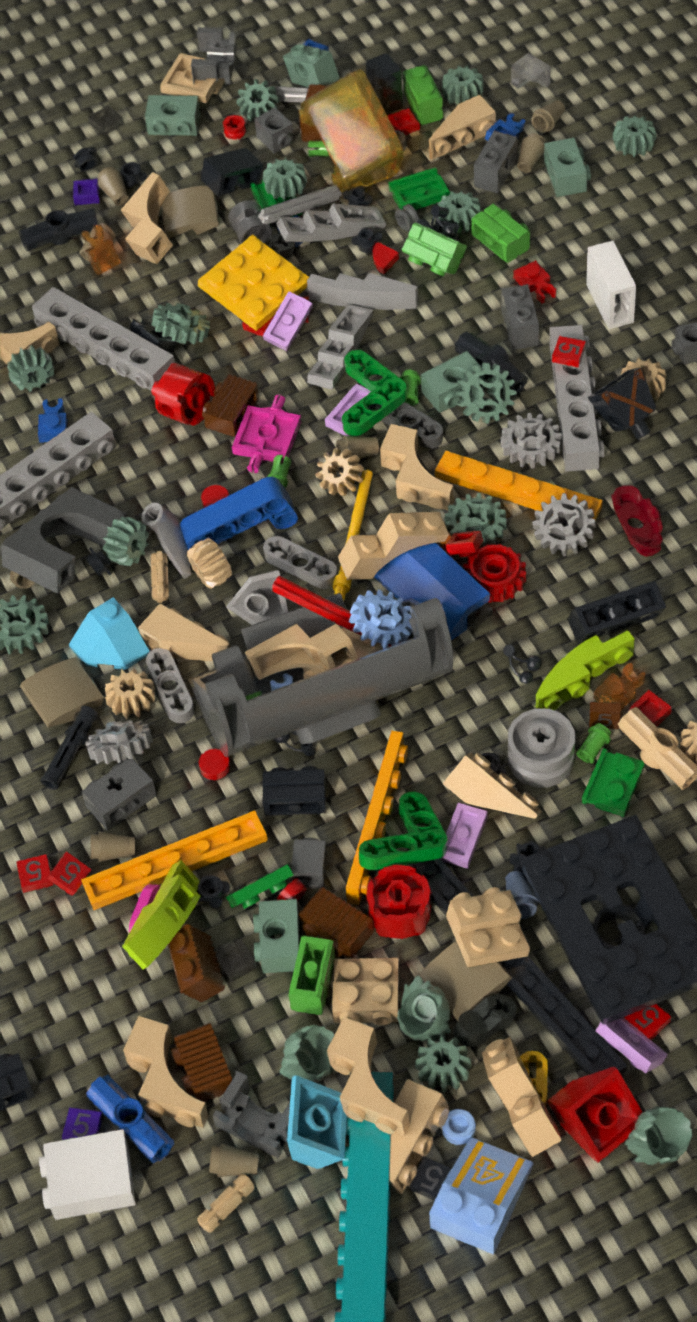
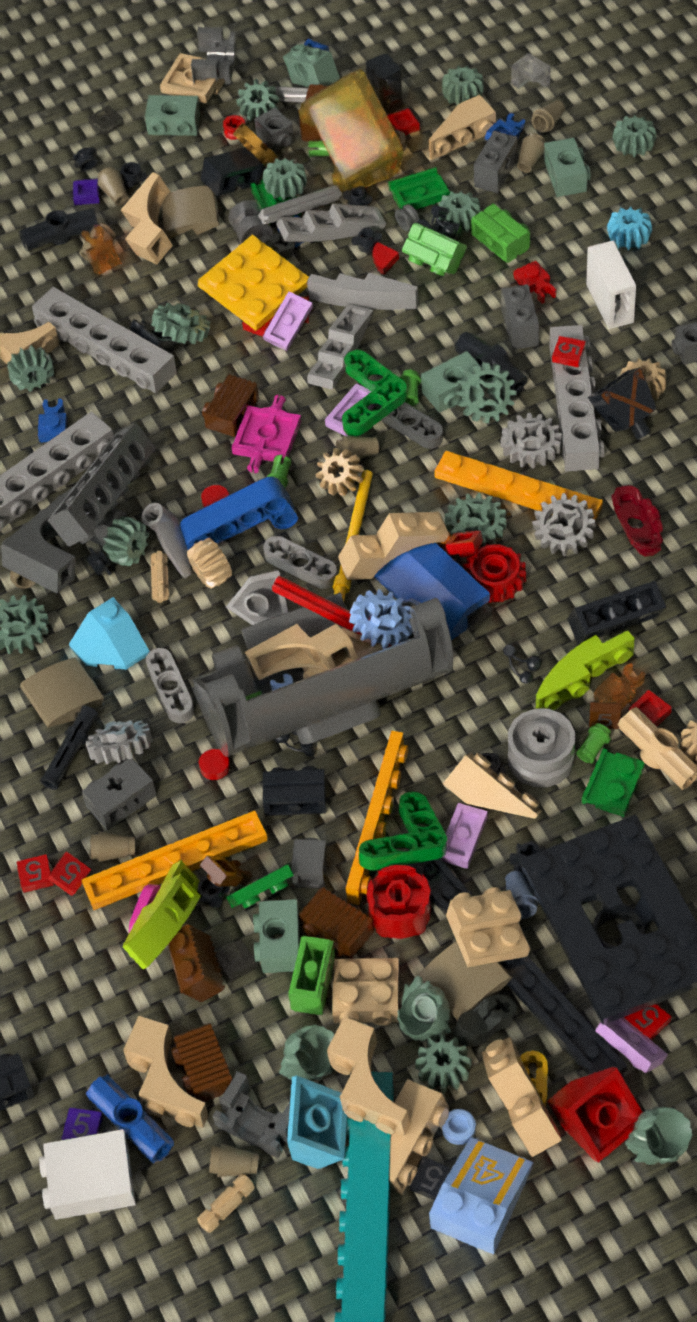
tan gear [105,667,156,719] -> none
tan slope [138,604,230,661] -> none
red brick [151,362,215,426] -> none
red tile [277,879,306,902] -> none
tan arch [380,424,454,510] -> none
bright green brick [403,65,443,125] -> none
none -> dark grey brick [48,422,156,547]
none -> reddish brown plate [200,855,253,887]
none -> pearl gold plate [233,123,279,168]
none -> medium azure gear [607,206,652,251]

